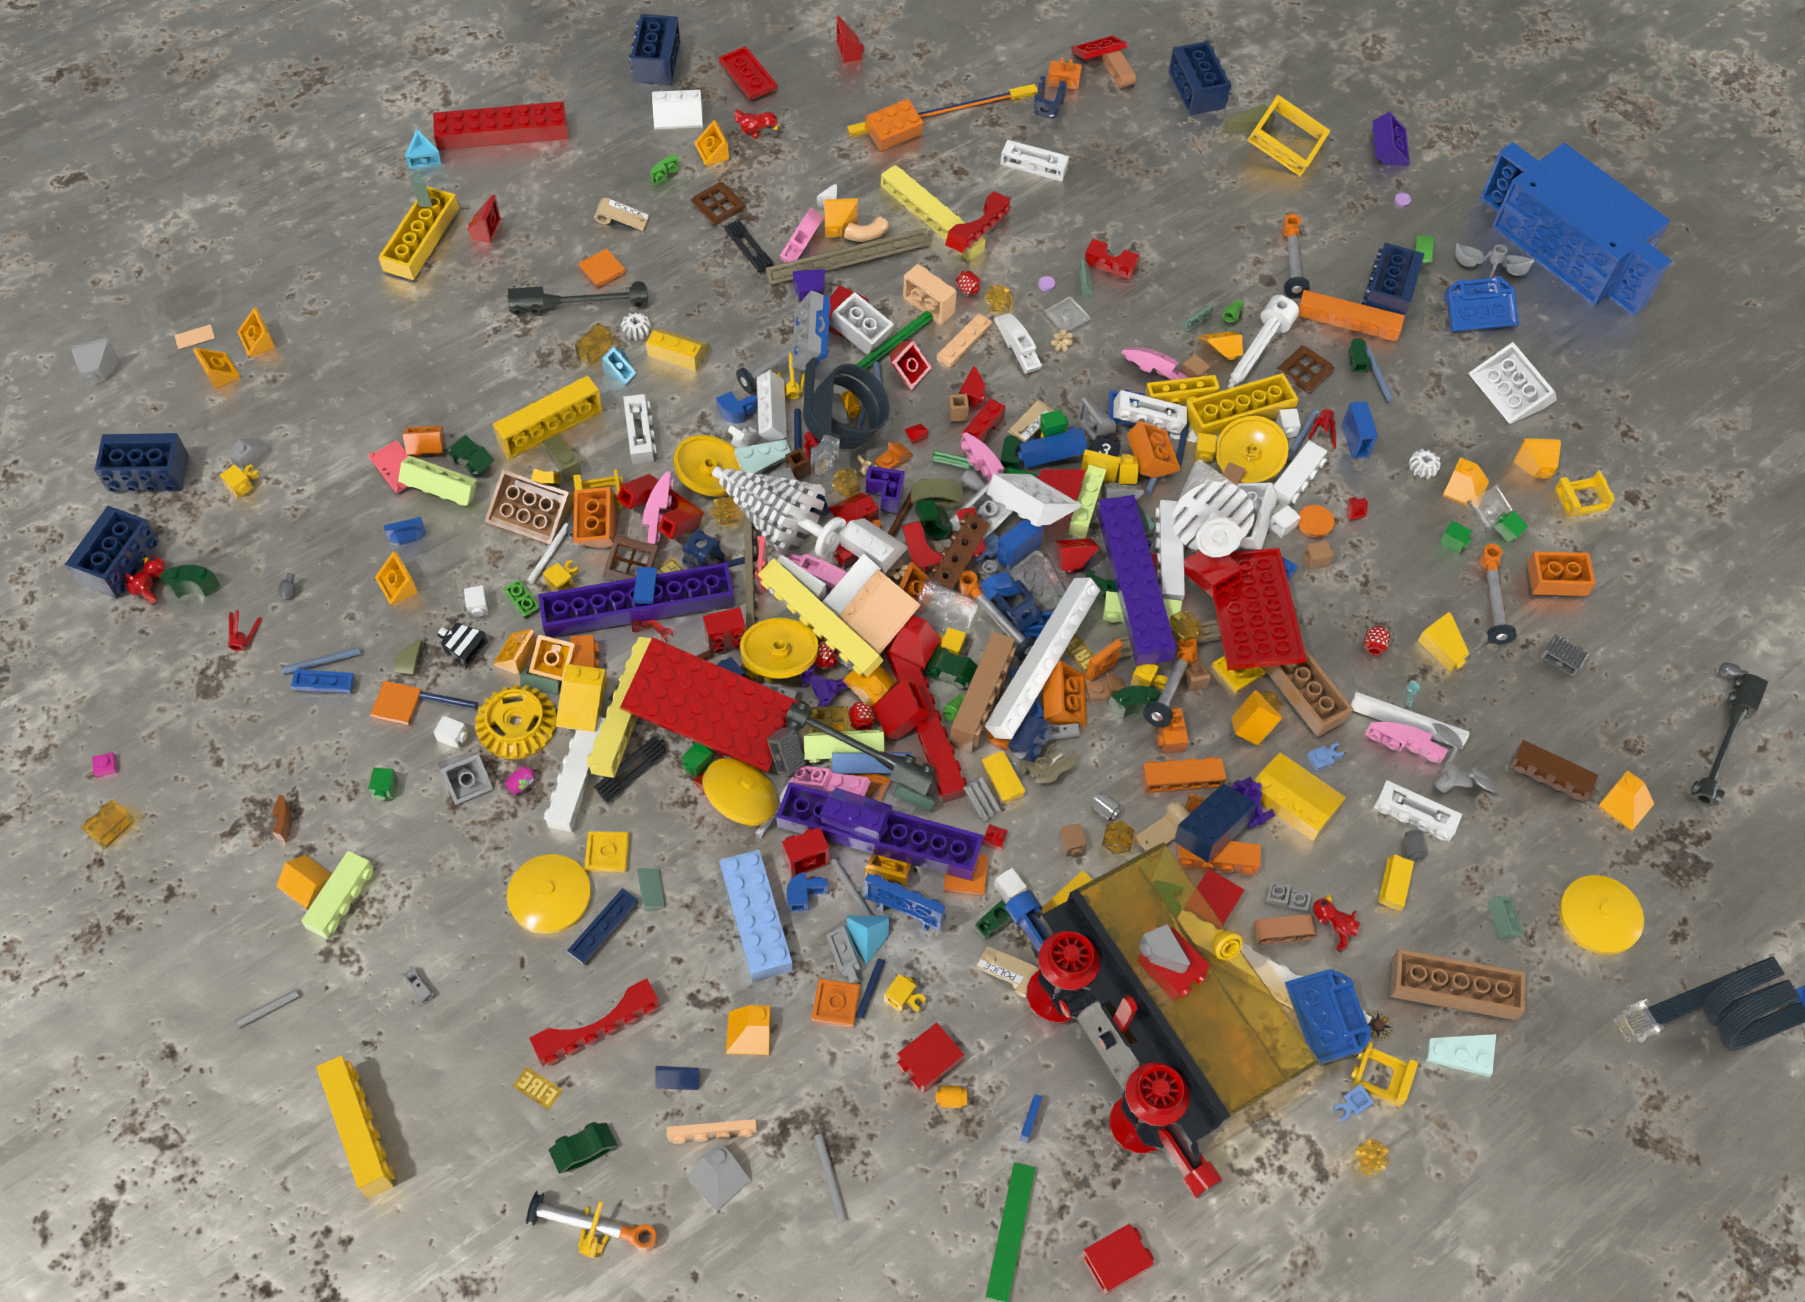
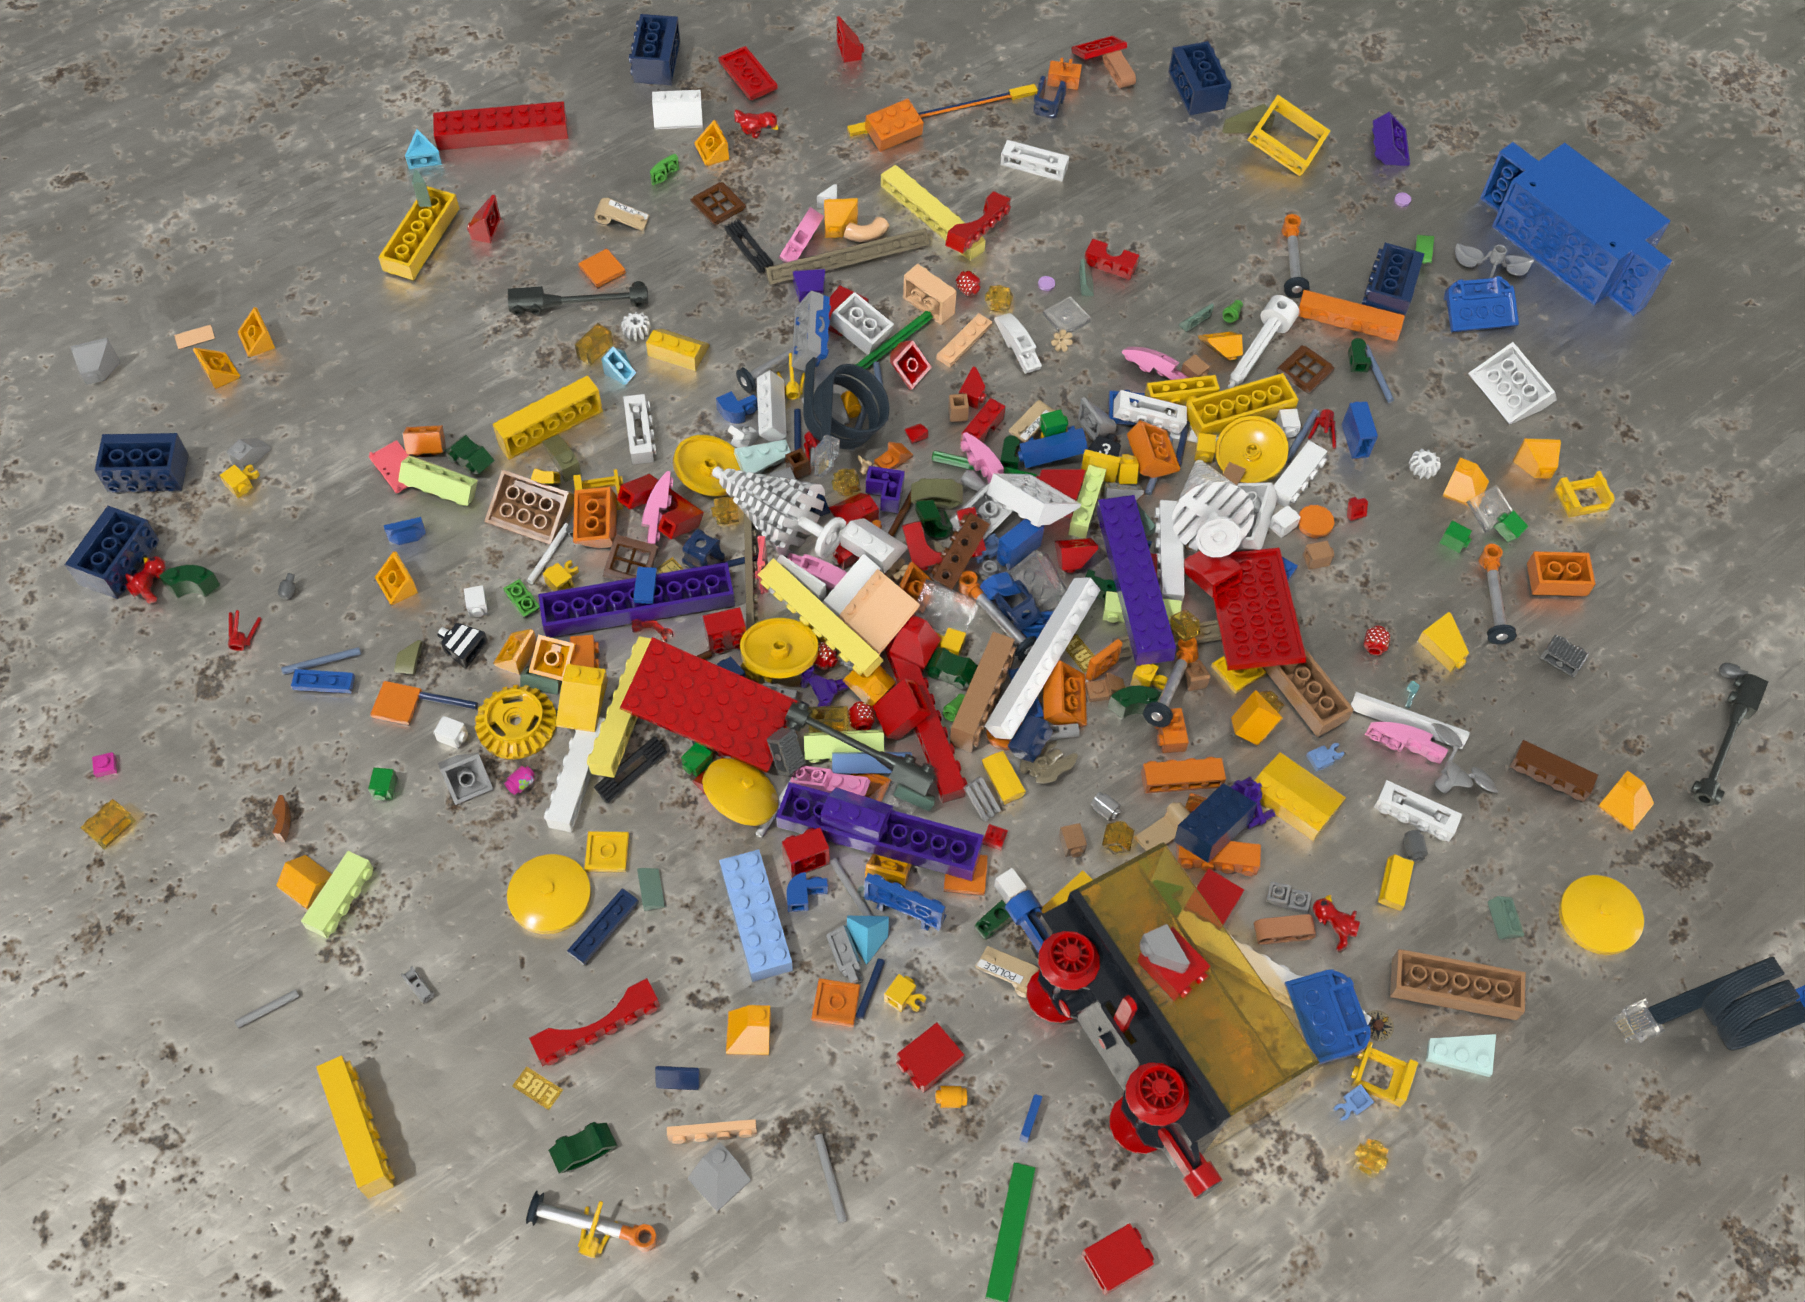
yellow brick [1213,930,1243,960] -> none

